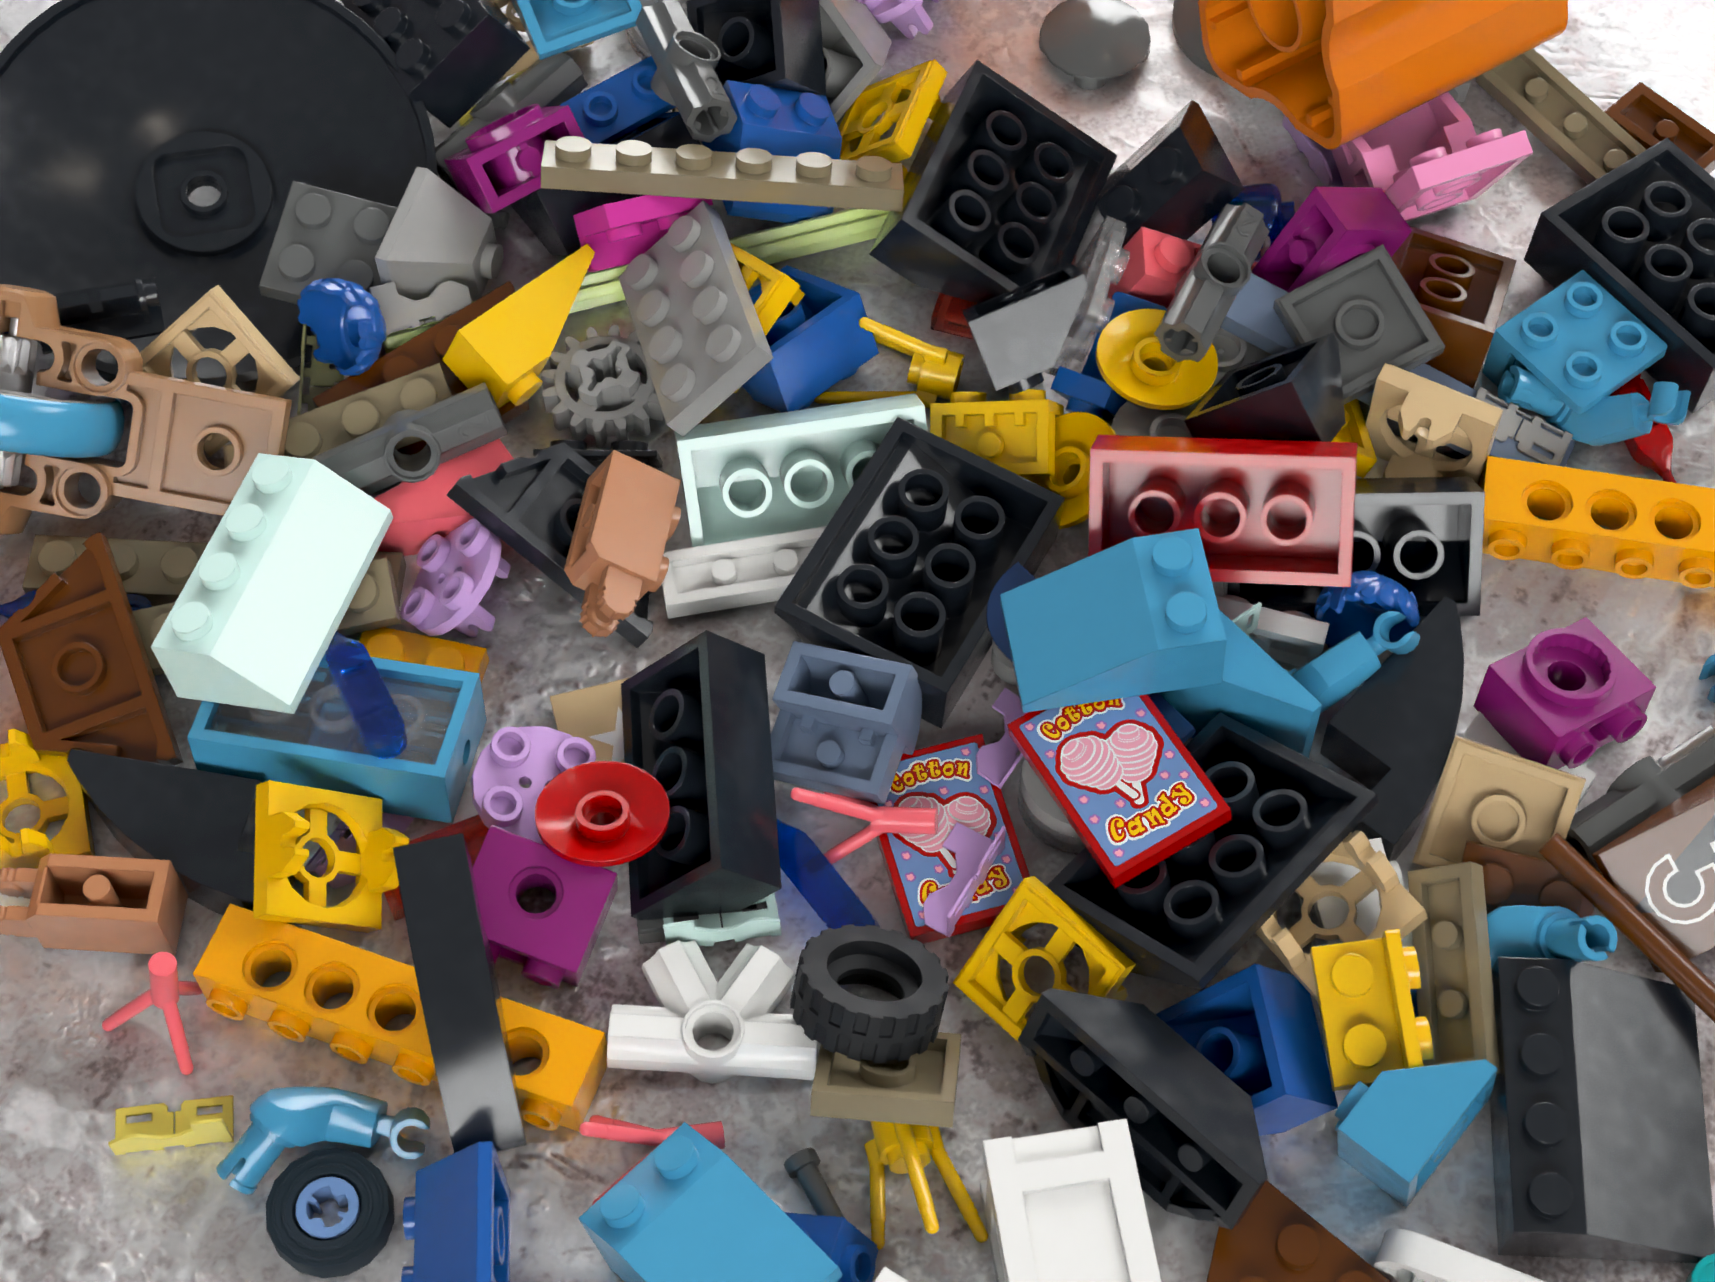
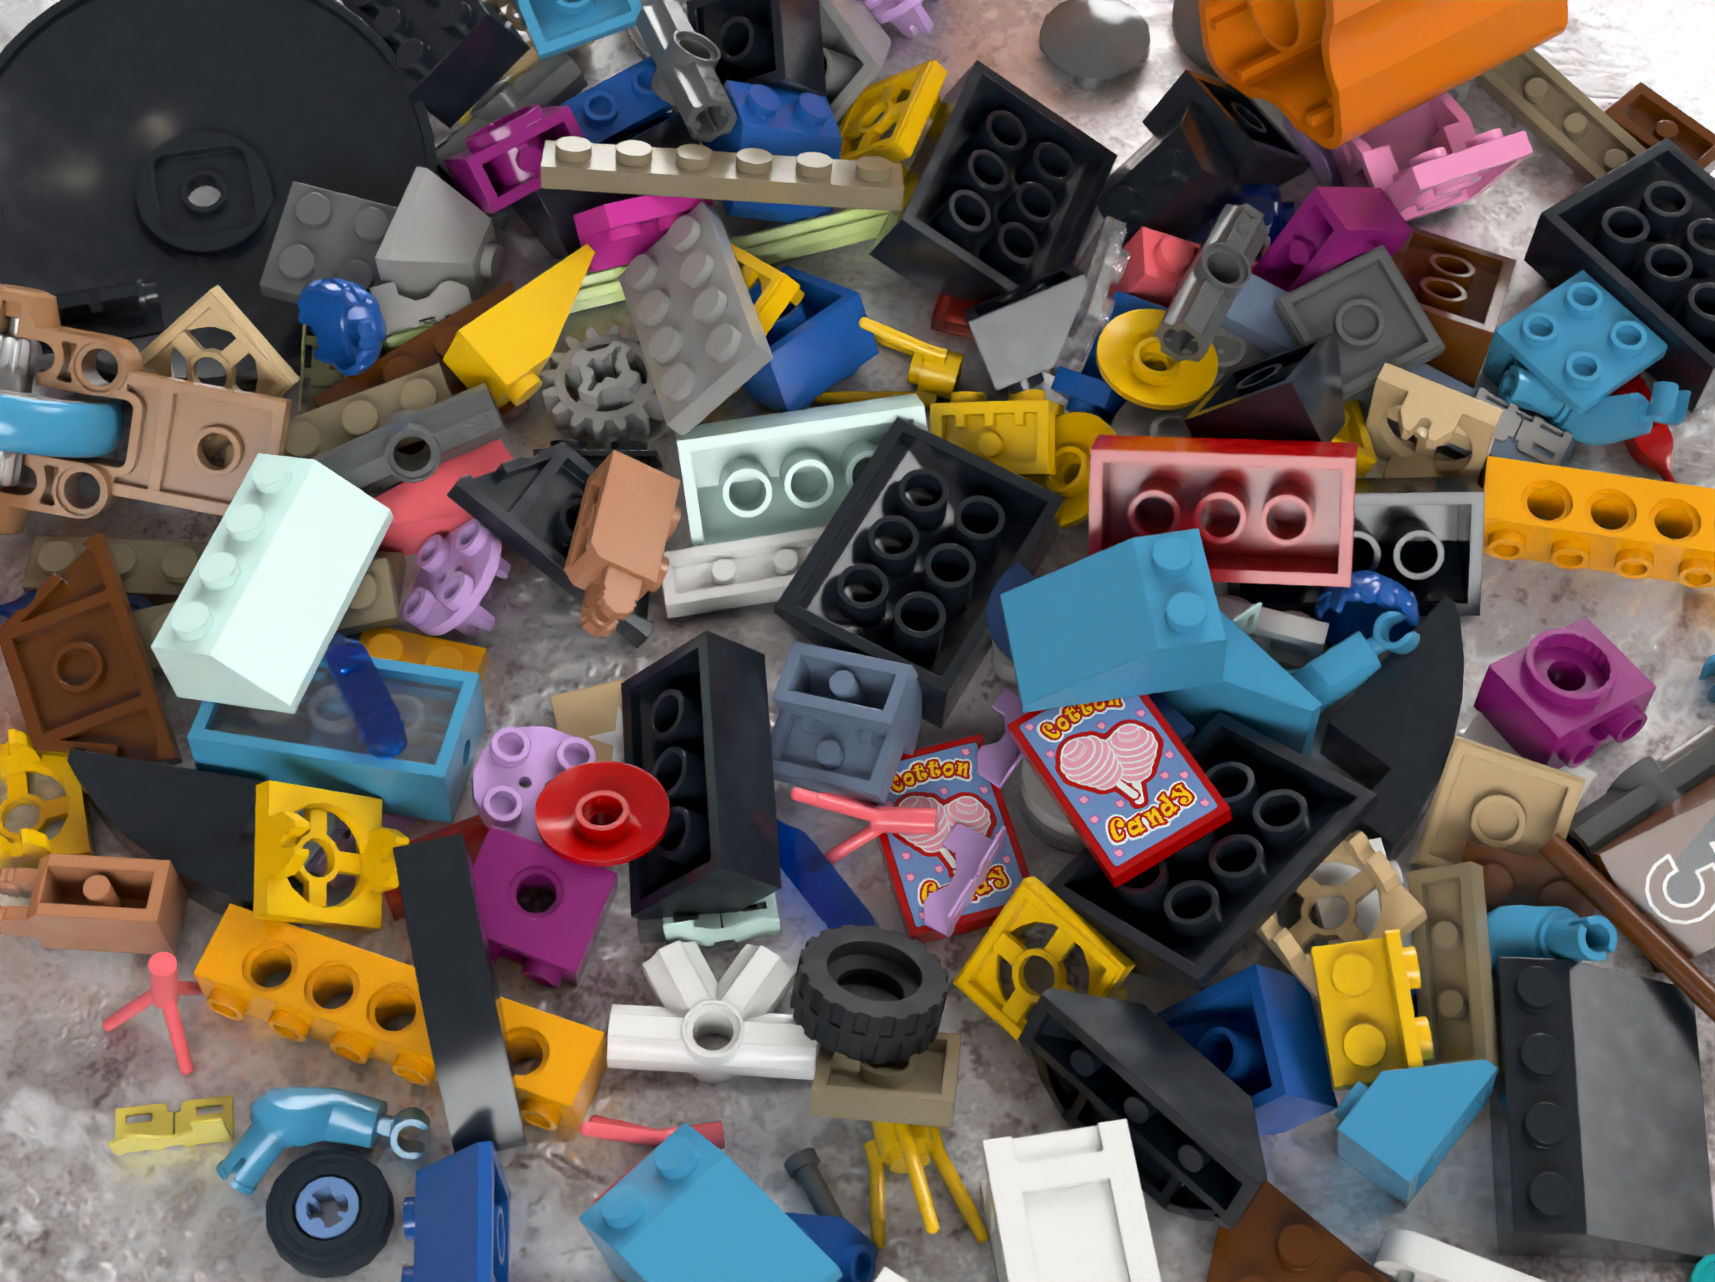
none -> black slope [1142,69,1311,206]

